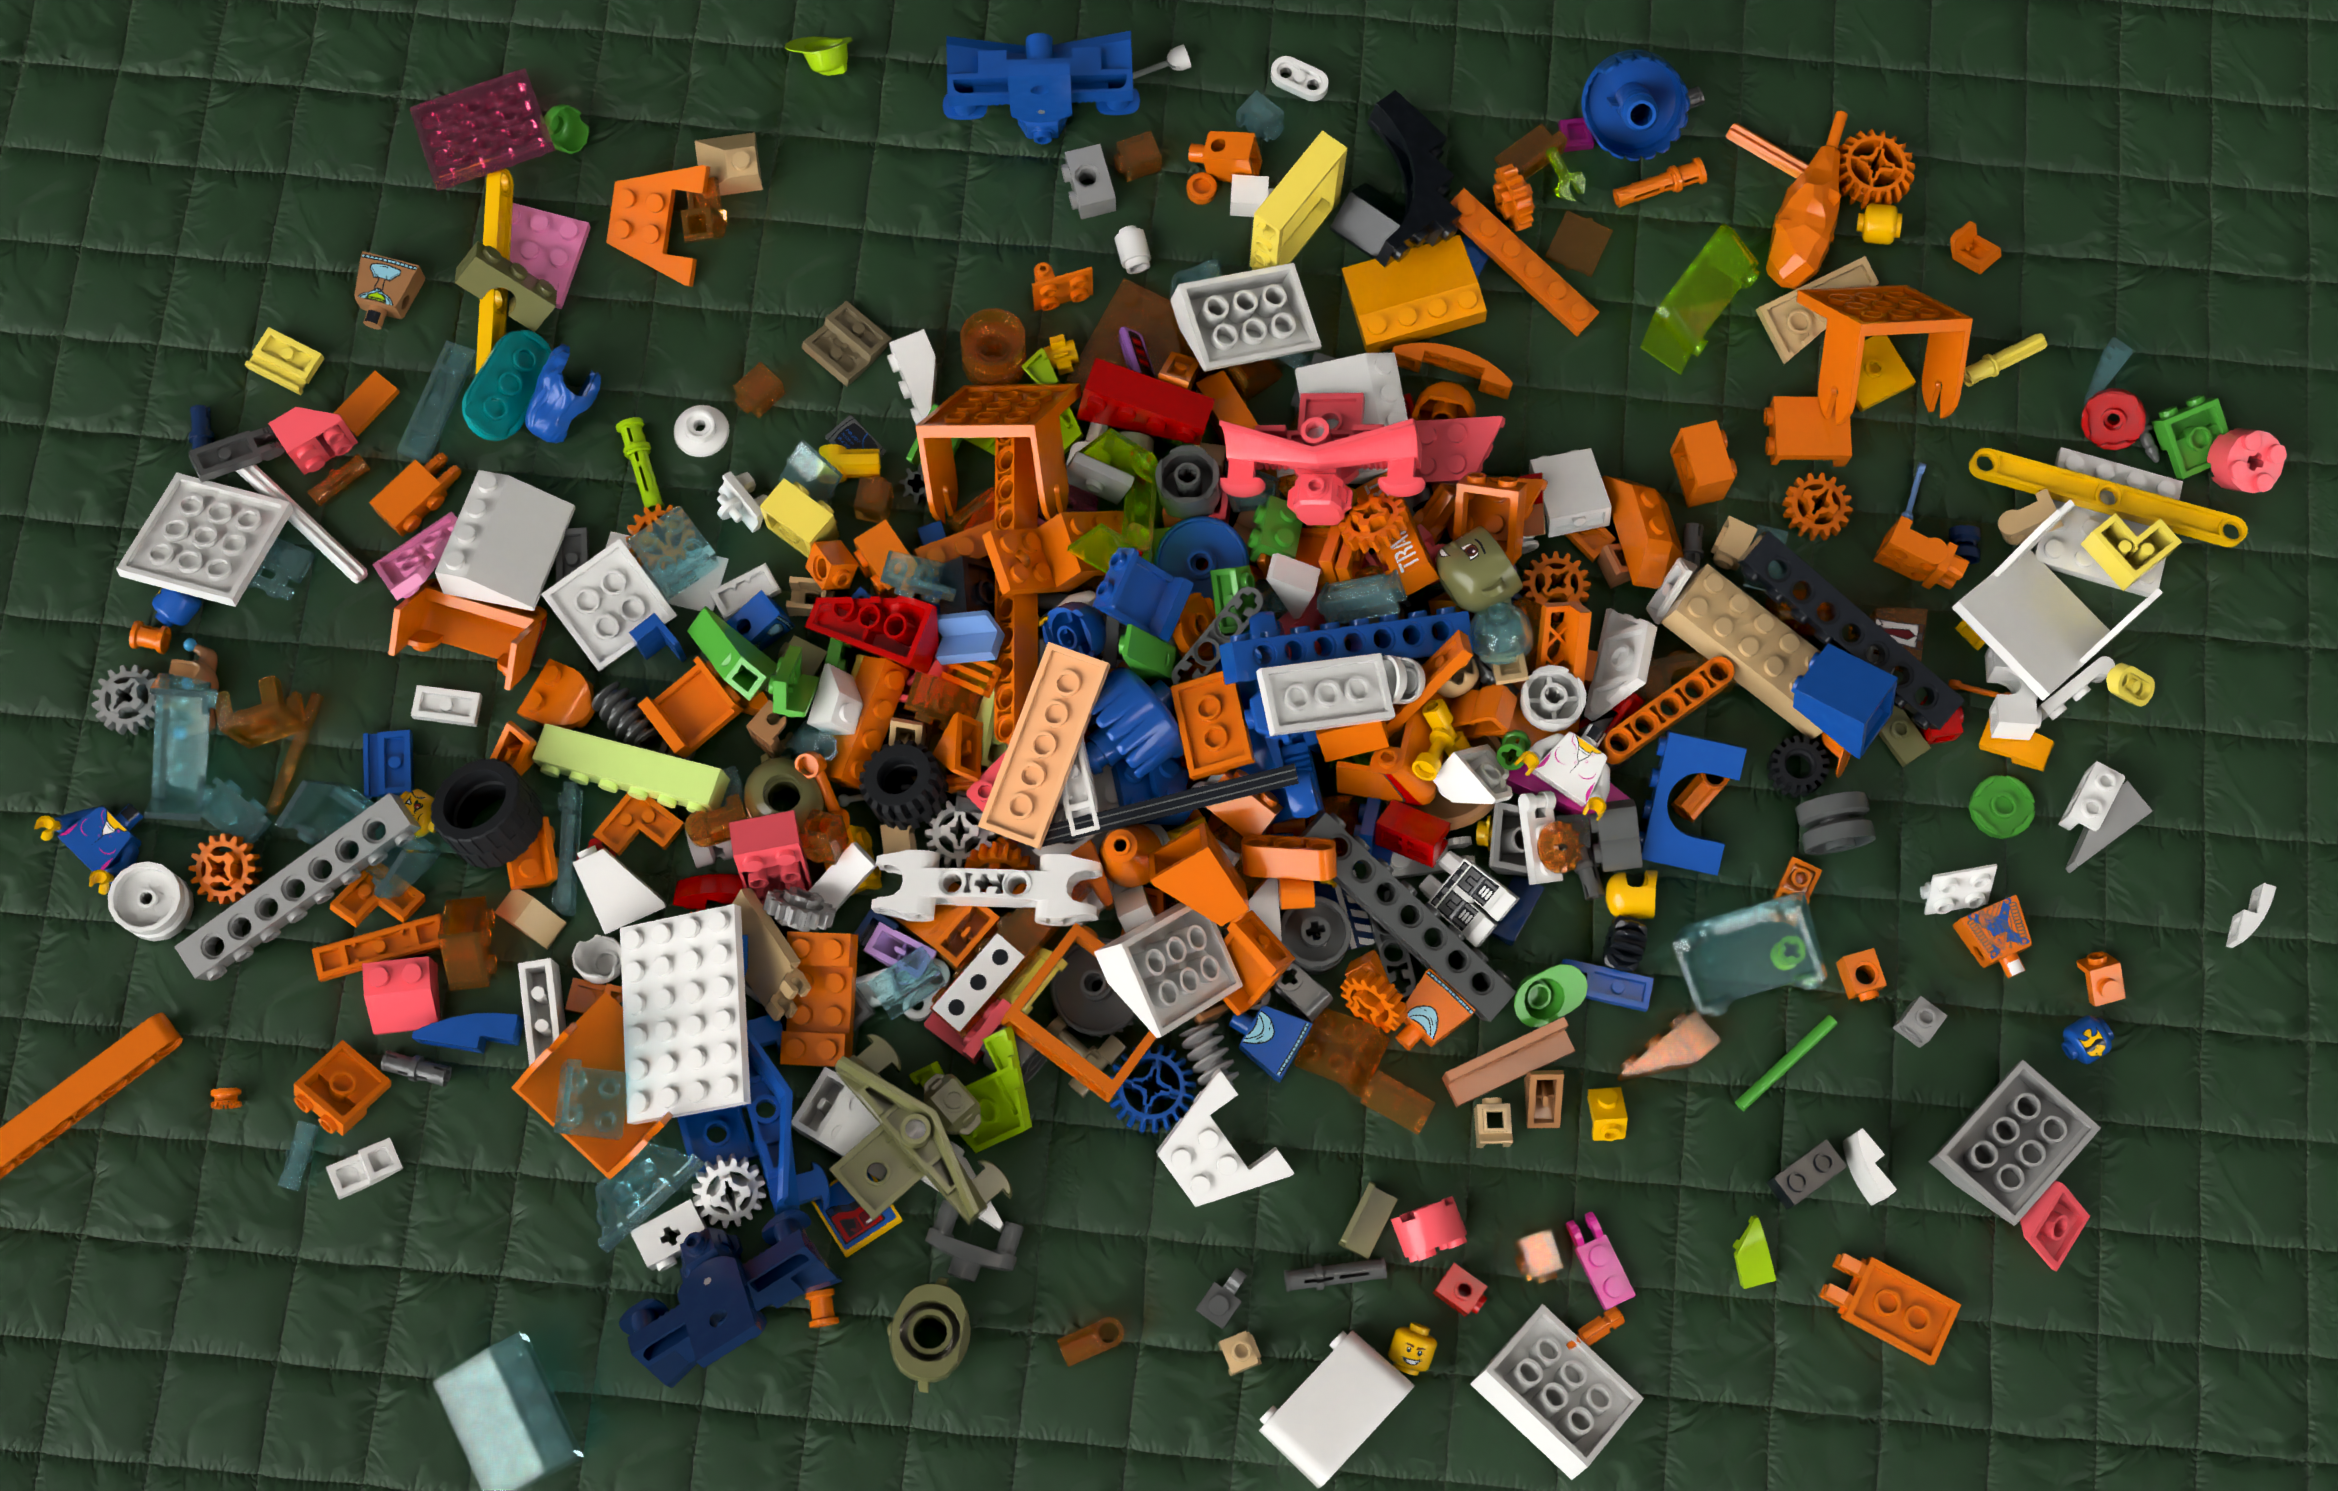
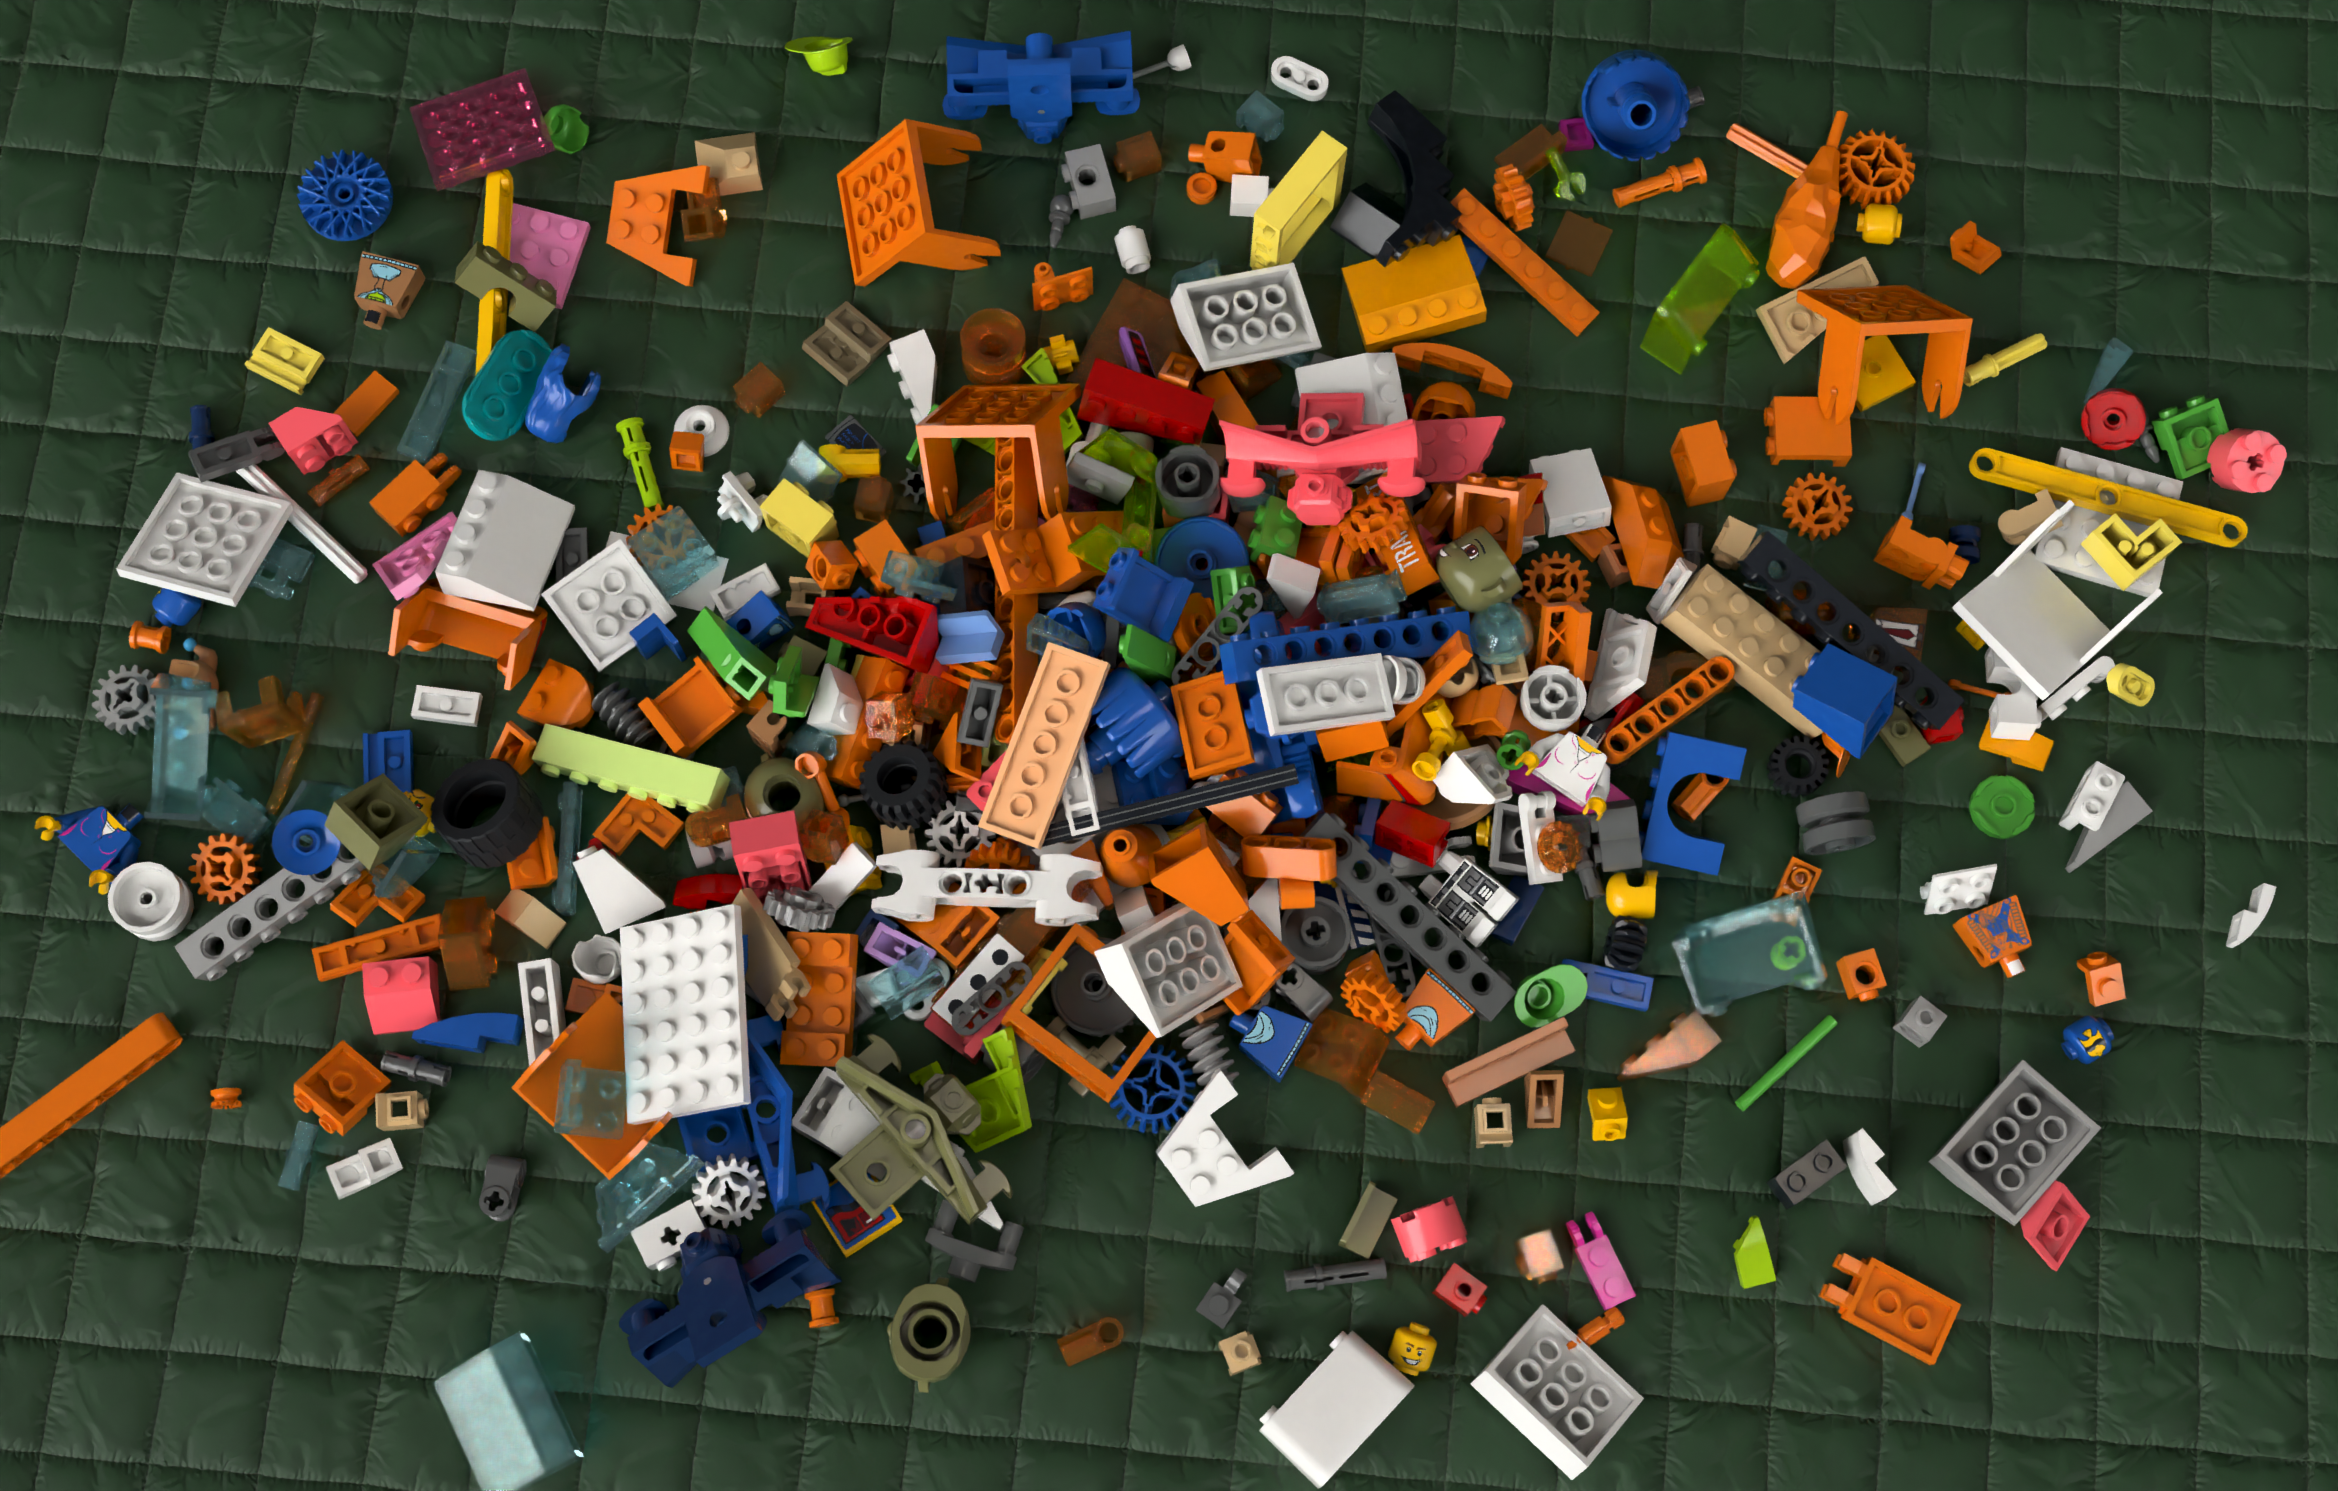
none -> blue dish [272,809,341,875]
none -> blue wheel [297,150,393,241]
none -> olive slope [325,773,428,871]
none -> tan window [375,1091,429,1131]
none -> dark grey piece [479,1154,527,1222]
none -> orange slope [669,431,705,472]
none -> orange piece [836,119,1001,287]
none -> clear orange brick [865,691,914,743]
none -> dark grey beam [951,961,1032,1036]
none -> dark grey slope [956,678,1003,748]
none -> clear light blue slope [1026,613,1089,655]
none -> dark grey bar [1049,194,1073,248]

